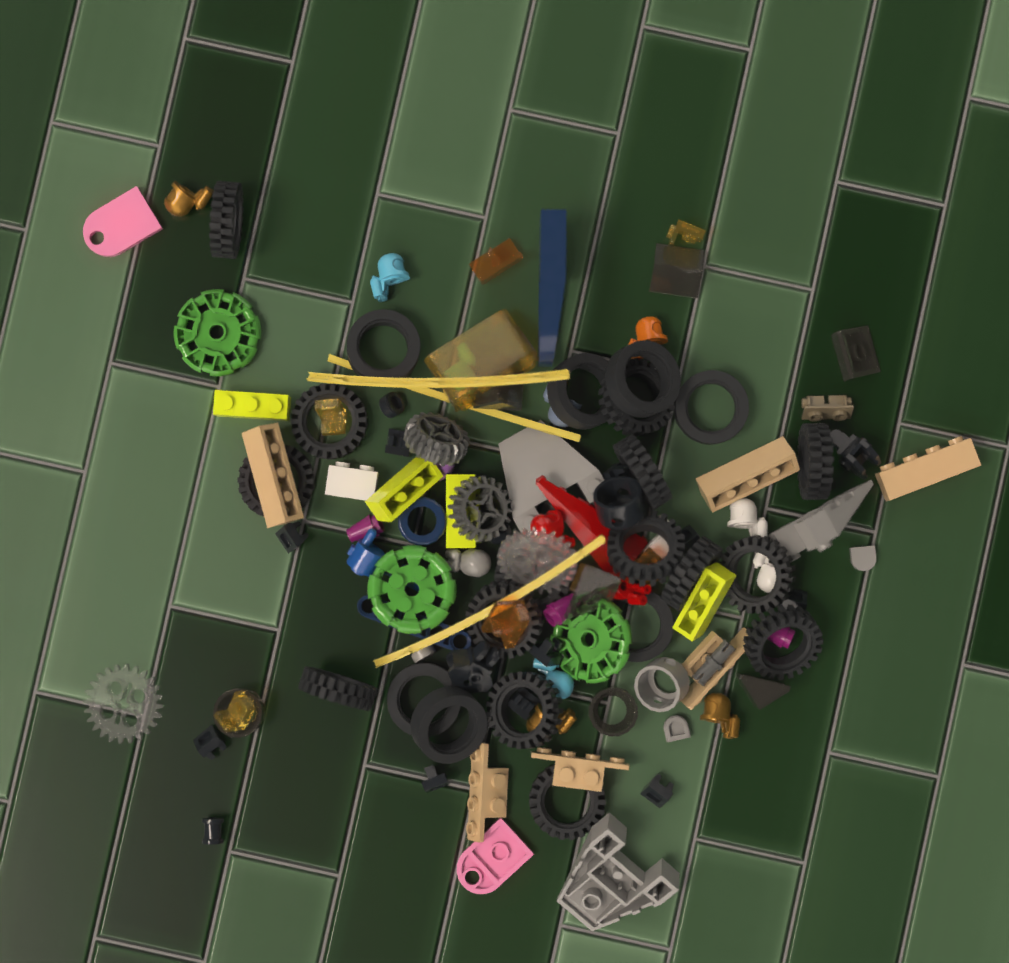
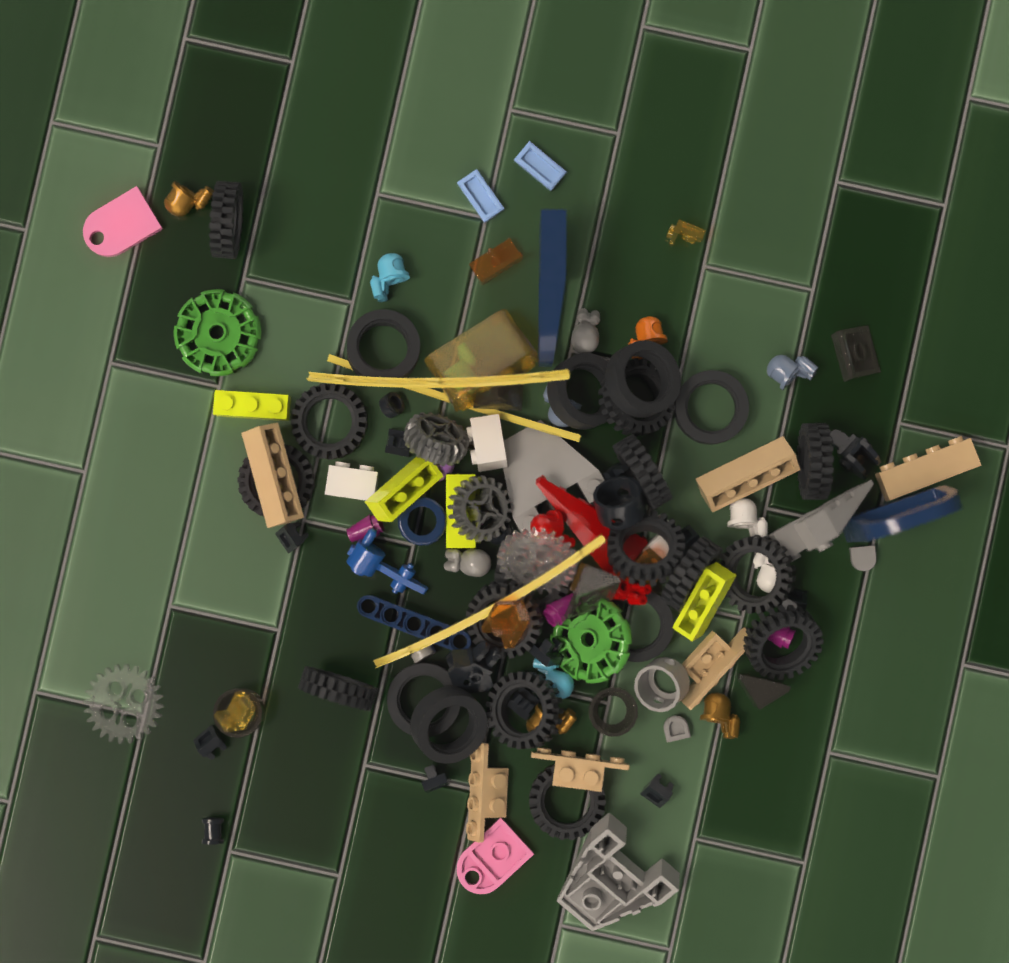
clear yellow bracket [314,398,347,436] -> none
bright green plate [367,545,456,634] -> none
clear smoke slope [649,243,704,298] -> none
dark grey pin [692,639,736,686] -> none
dark tan hinge [801,395,854,422] -> none
none -> light blue tile [457,169,504,223]
none -> white brick [466,414,508,472]
none -> light blue tile [514,141,567,191]
none -> light grey piece [571,308,600,353]
none -> sand blue piece [767,355,818,390]
none -> dark blue window [843,485,963,543]

